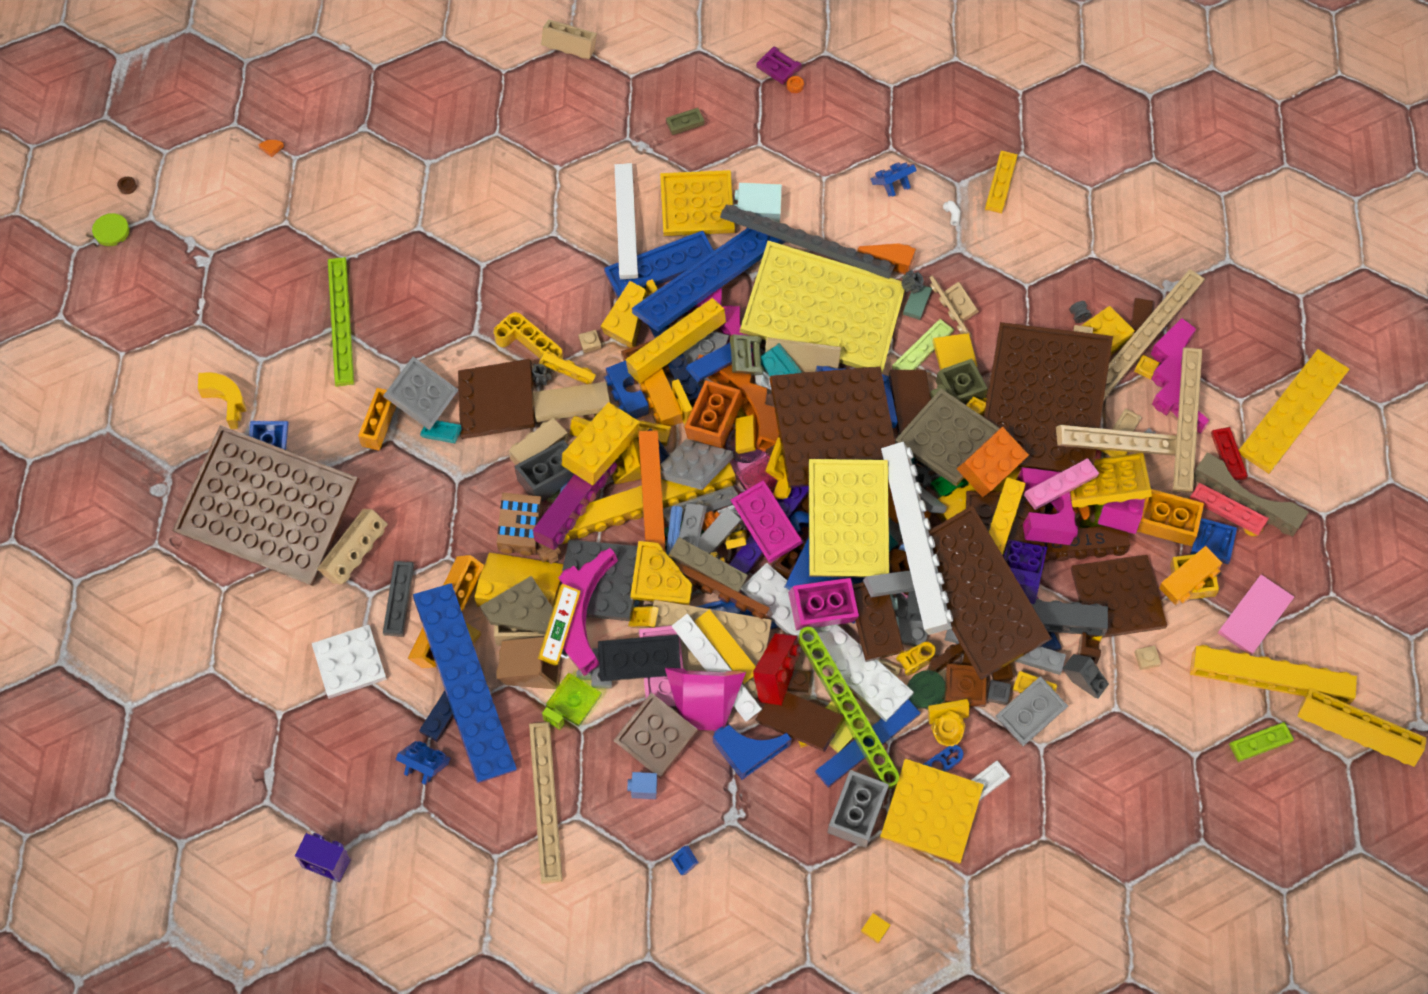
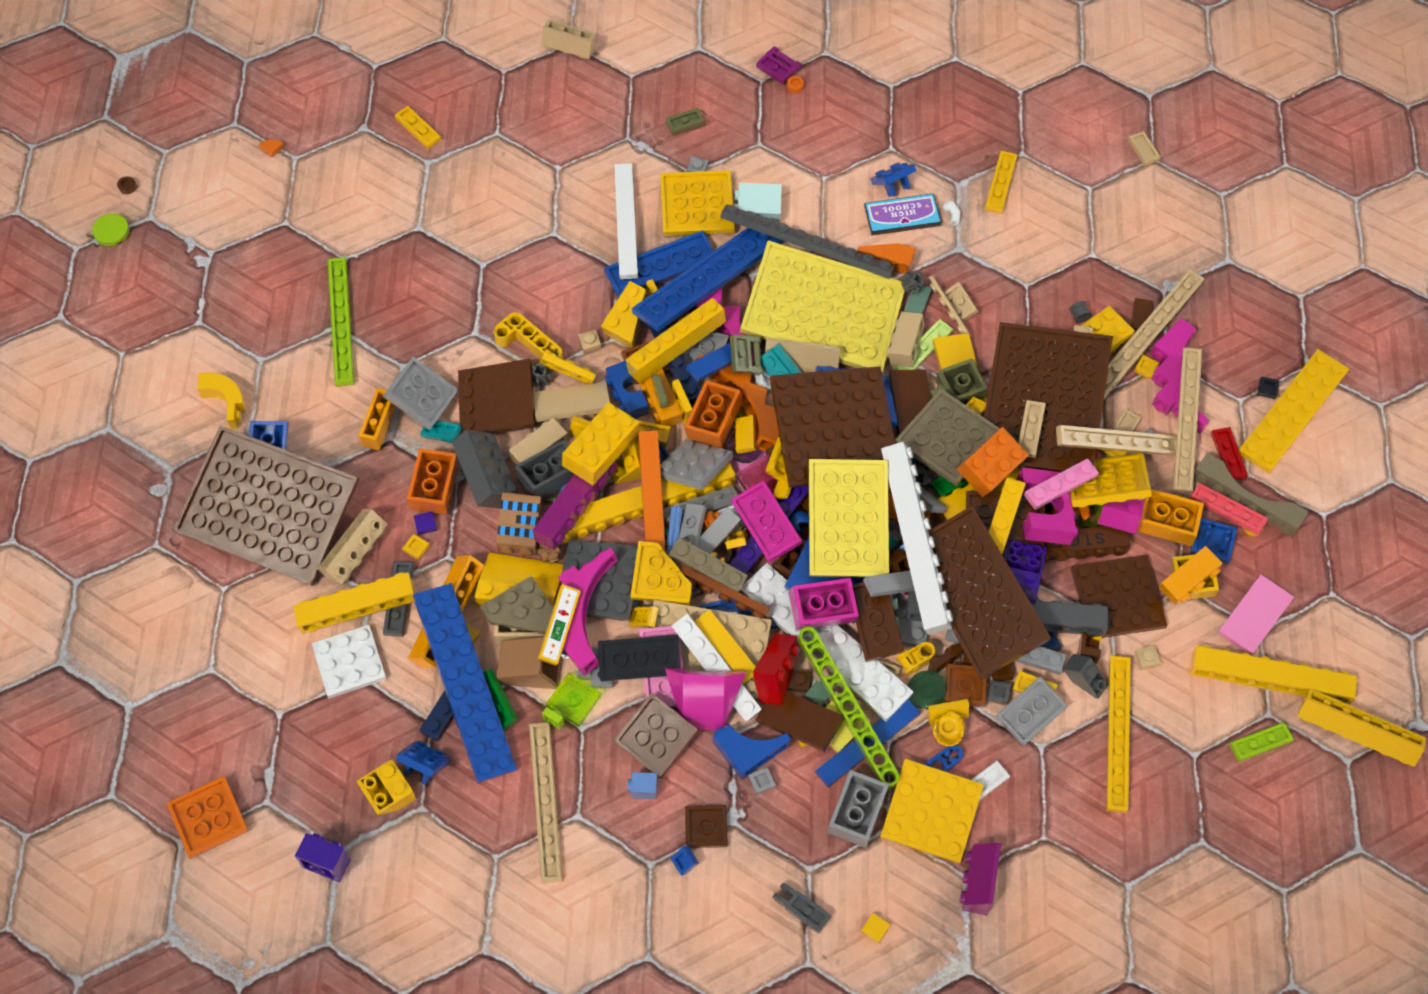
none -> orange plate [166,776,249,859]
none -> yellow brick [293,572,415,634]
none -> yellow slope [356,759,416,815]
none -> yellow tile [395,106,442,150]
none -> yellow tile [402,534,430,561]
none -> orange brick [407,448,459,515]
none -> dark purple tile [414,511,437,535]
none -> dark grey brick [452,430,519,509]
none -> green plate [483,669,518,731]
none -> olive tile [651,373,668,408]
none -> reddish brown tile [685,805,728,848]
none -> light grey plate [687,157,708,172]
none -> light grey plate [748,767,776,795]
none -> dark grey hinge [772,883,831,934]
none -> sand green tile [805,681,830,707]
none -> tile [864,193,941,236]
none -> tan brick [887,312,924,367]
none -> magenta slope [959,843,1001,916]
none -> tan plate [1018,400,1046,458]
none -> yellow plate [1106,656,1130,813]
none -> tan tile [1128,131,1161,166]
none -> black tile [1257,377,1279,399]

